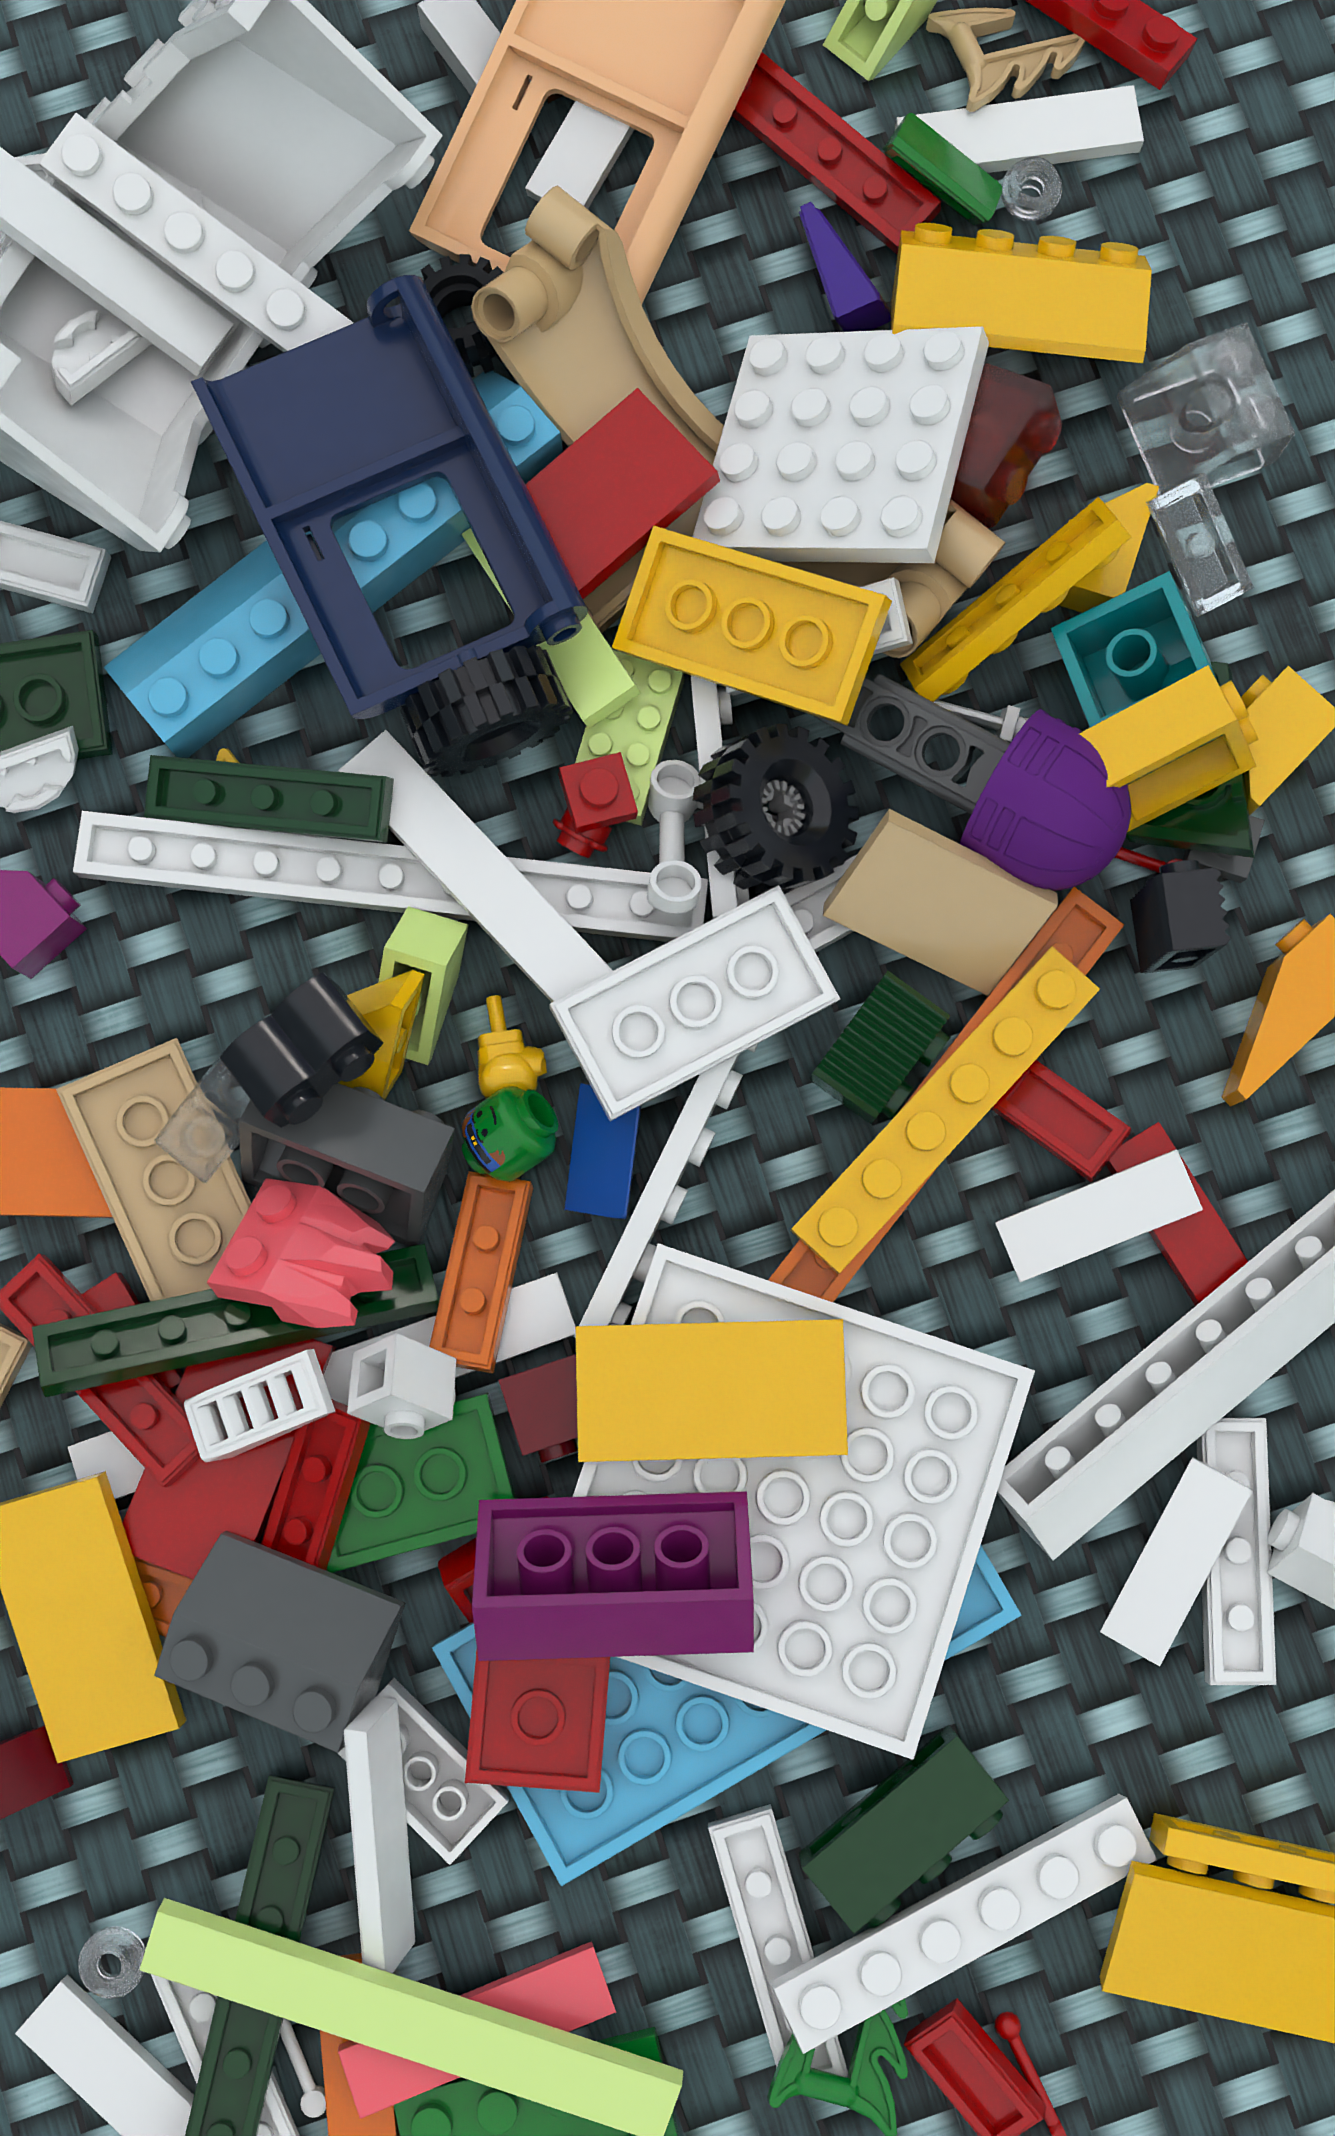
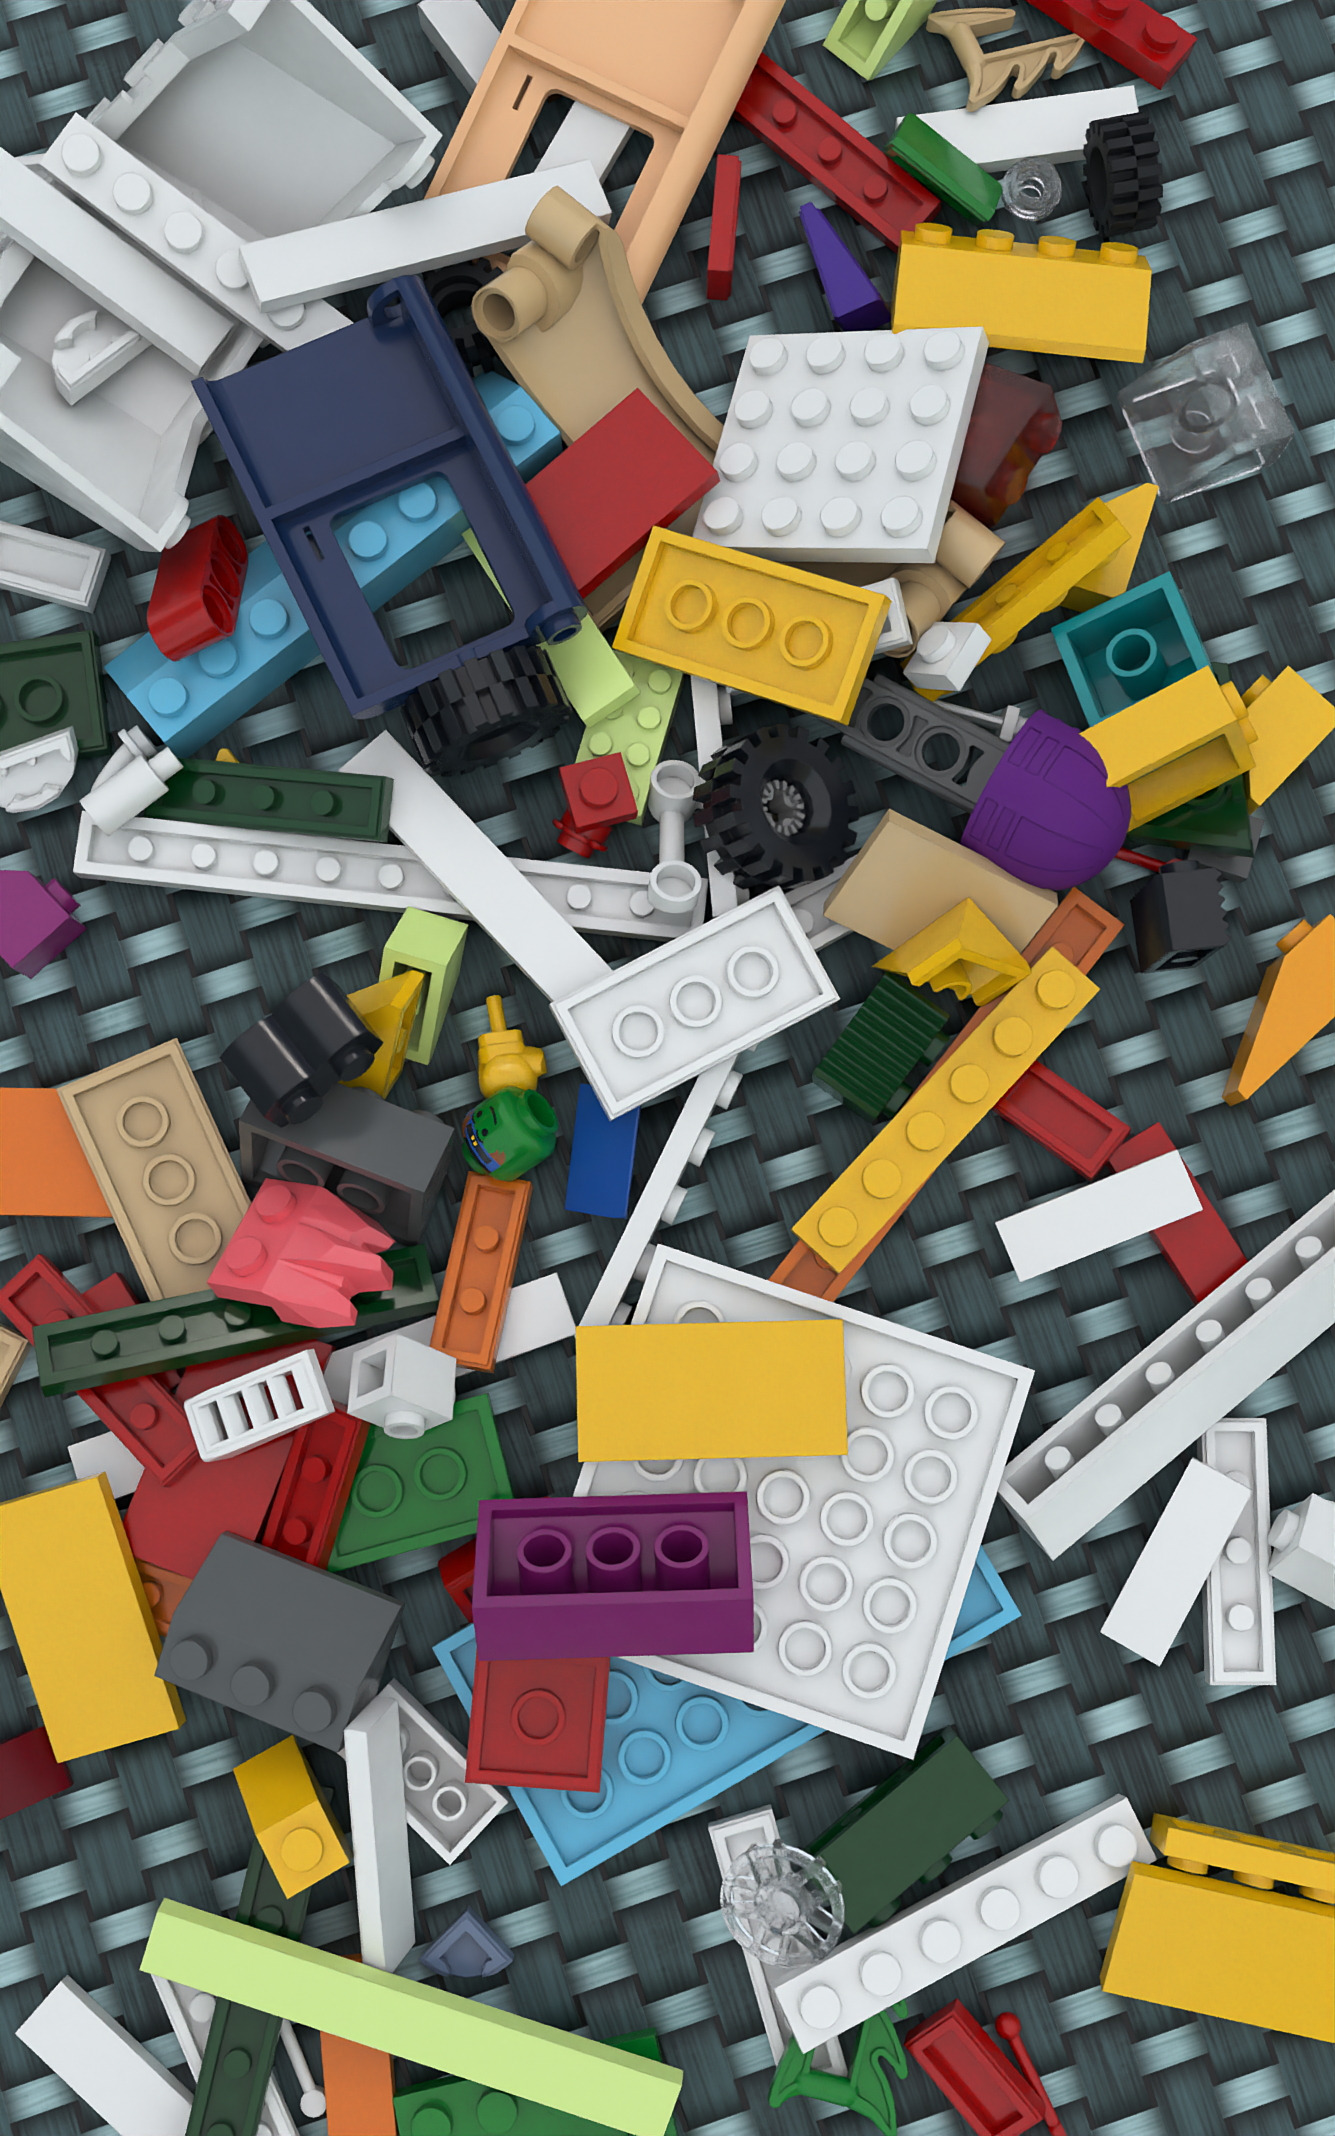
clear plate [78,1926,146,1999] -> none
clear slope [153,1048,250,1183] -> none
coral tile [338,1941,616,2119] -> none
dark red slope [498,1354,578,1463] -> none
clear slope [1146,473,1254,617] -> none
none -> white plant [80,725,184,836]
none -> red beam [147,515,248,662]
none -> yellow slope [233,1734,354,1899]
none -> white tile [239,159,612,314]
none -> sand blue tile [419,1905,515,1978]
none -> red tile [707,154,742,301]
none -> clear wheel [720,1839,845,1969]
none -> yellow slope [871,897,1032,1007]
none -> white plate [903,621,992,691]
none -> black tyre [1083,112,1163,237]

